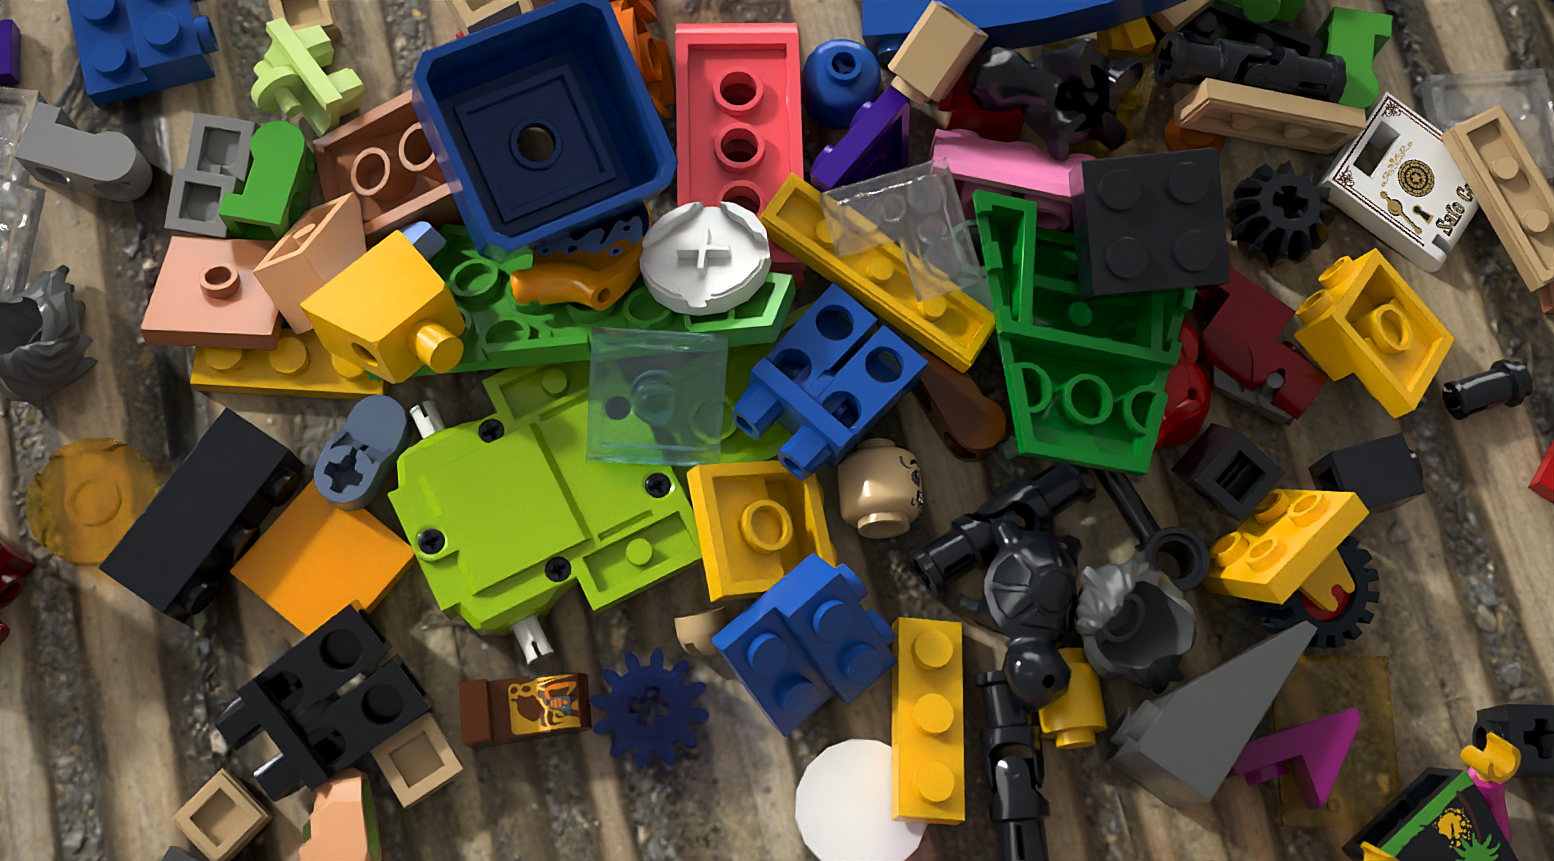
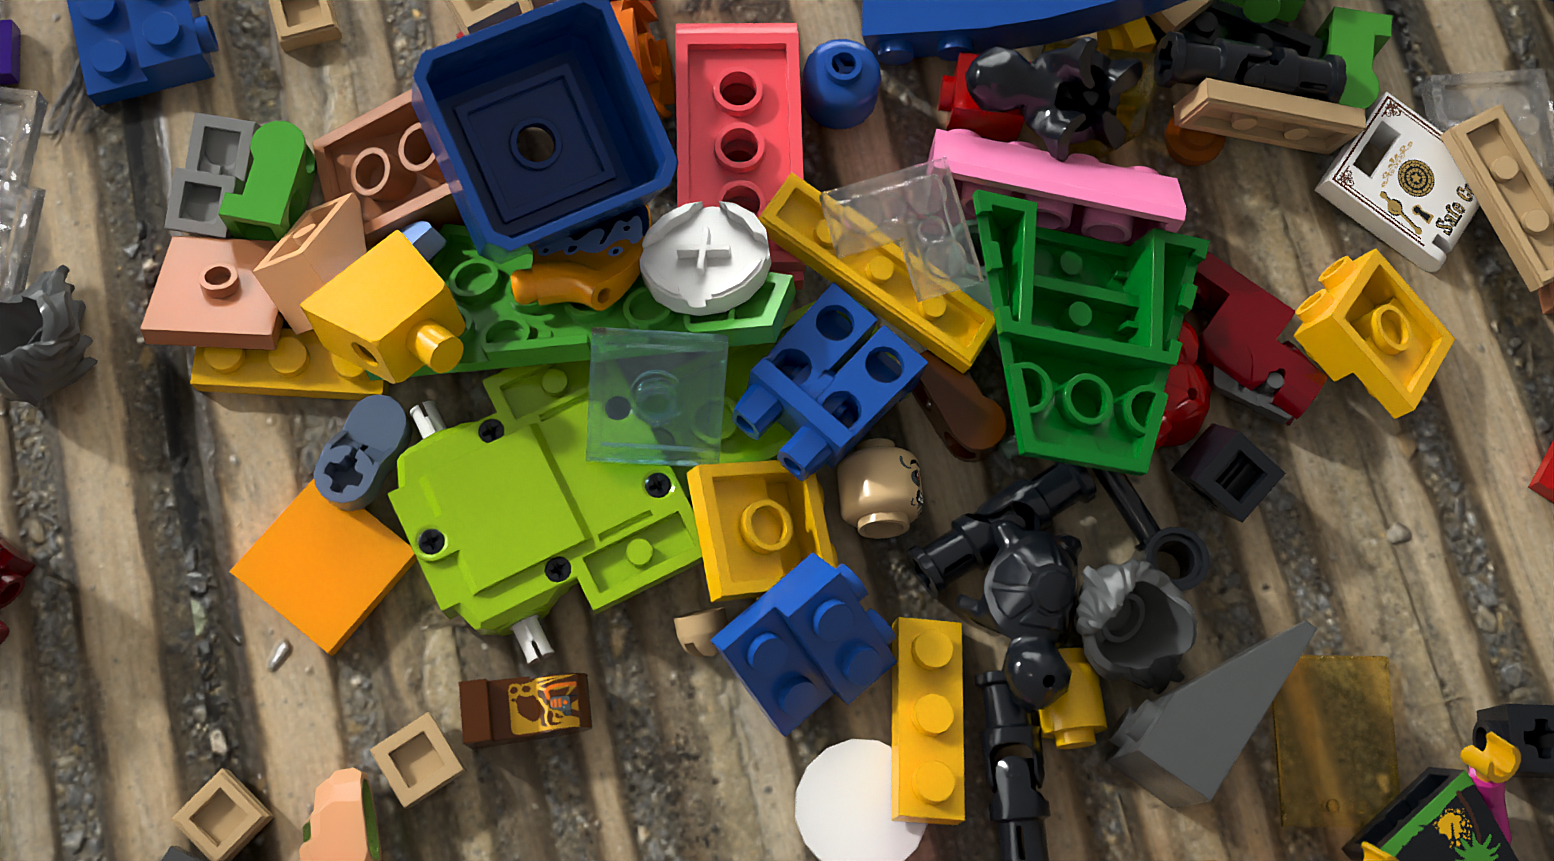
light grey leg [13,101,153,202] -> none
clear yellow tile [25,438,163,567] -> none
black brick [98,407,305,624] -> none
black hips [214,599,433,802] -> none
yellowish green hips [251,17,365,137] -> none
clear blue gear [590,648,709,771] -> none
dark purple plate [810,85,910,219] -> none
tan brick [888,0,989,105] -> none
black brick [1068,147,1230,302] -> none
yellow plate [1200,489,1380,649] -> none
black gear [1225,160,1337,268] -> none
magenta slope [1225,707,1362,810] -> none
black brick [1308,433,1426,516] -> none
black pin [1442,359,1533,420] -> none

